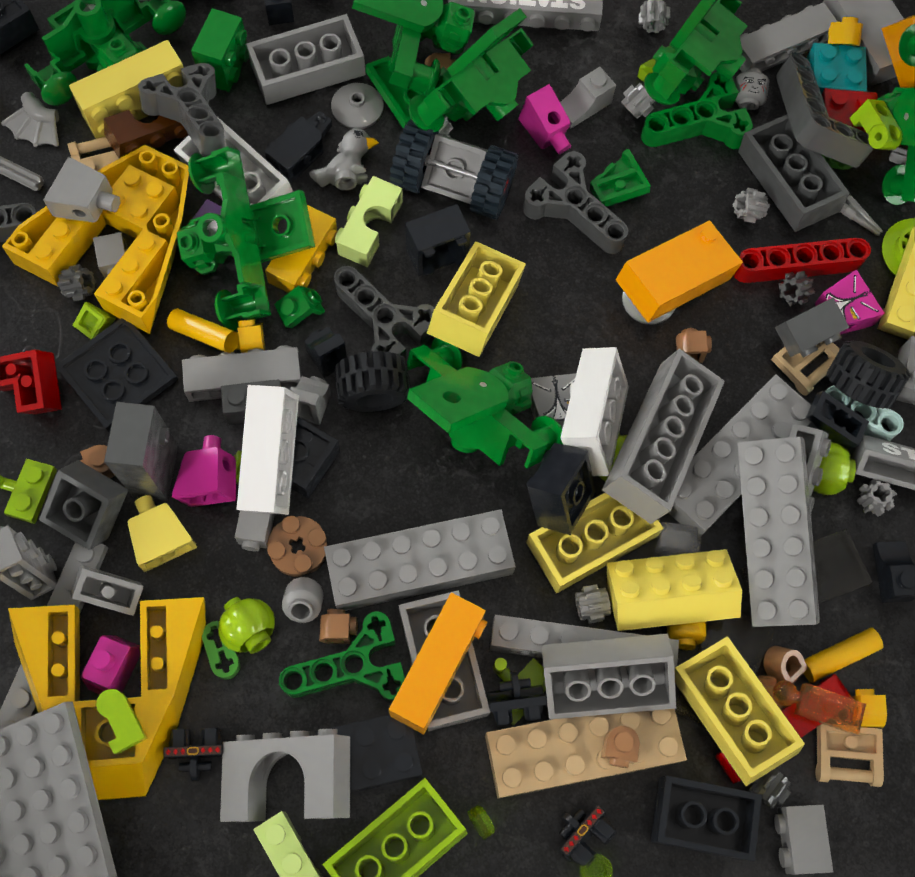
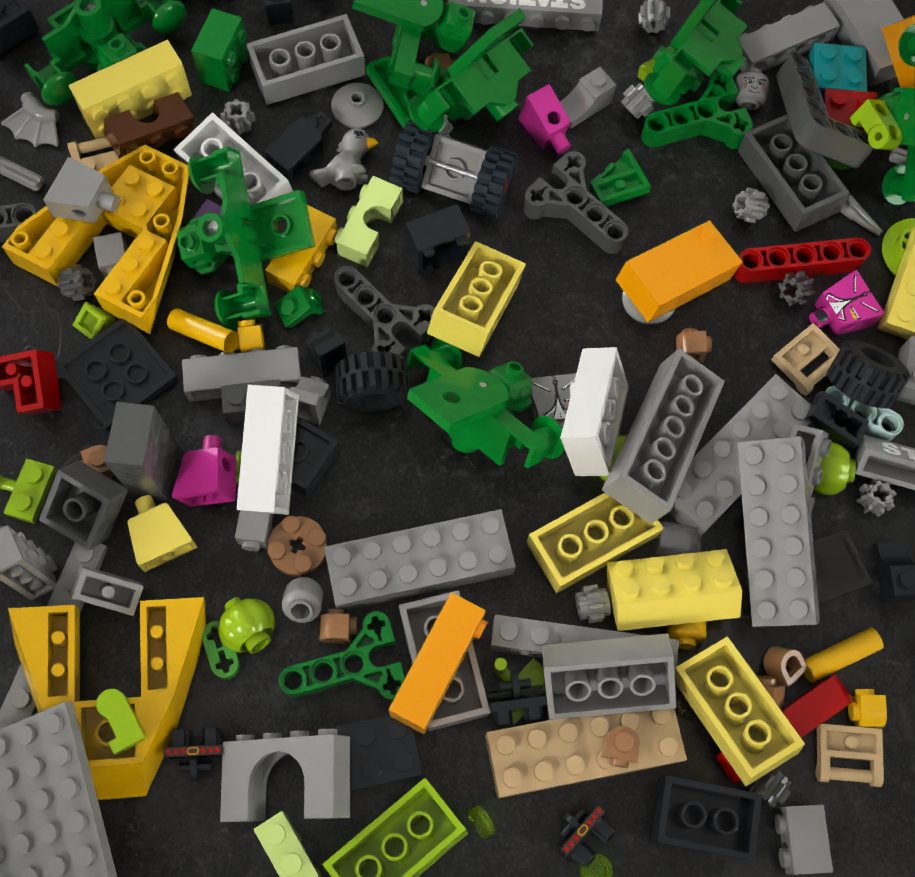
dark pink torso [81,635,141,695] -> none
dark grey beam [138,63,226,157] -> none
black container [526,442,596,535] -> none
clear orange plate [772,680,866,735] -> none
dark grey brick [775,297,849,357] -> none
yellow plate [828,17,863,47] -> none
none -> light grey gear [220,99,255,135]

